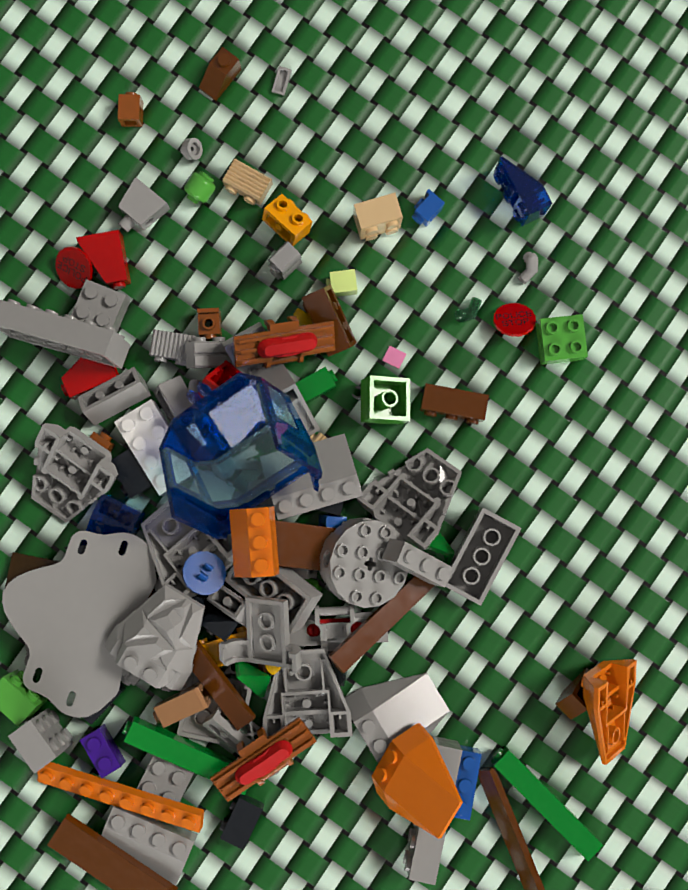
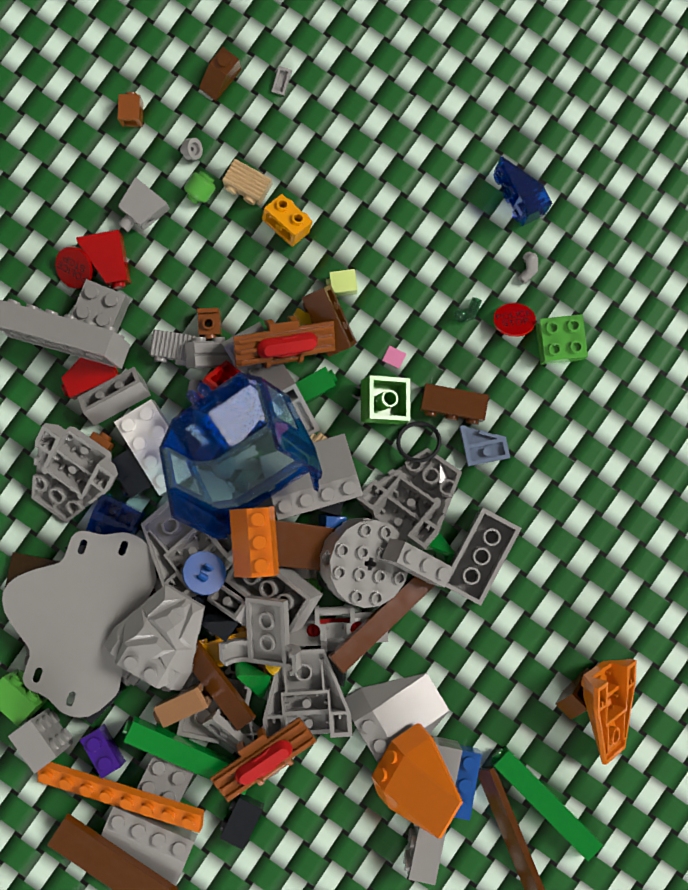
light grey brick [153,376,201,429] -> none
light grey brick [268,241,302,280] -> none
tan brick [353,193,403,241] -> none
blue brick [412,189,445,227] -> none
none -> black tyre [396,421,441,463]
none -> sand blue wing [459,425,510,467]

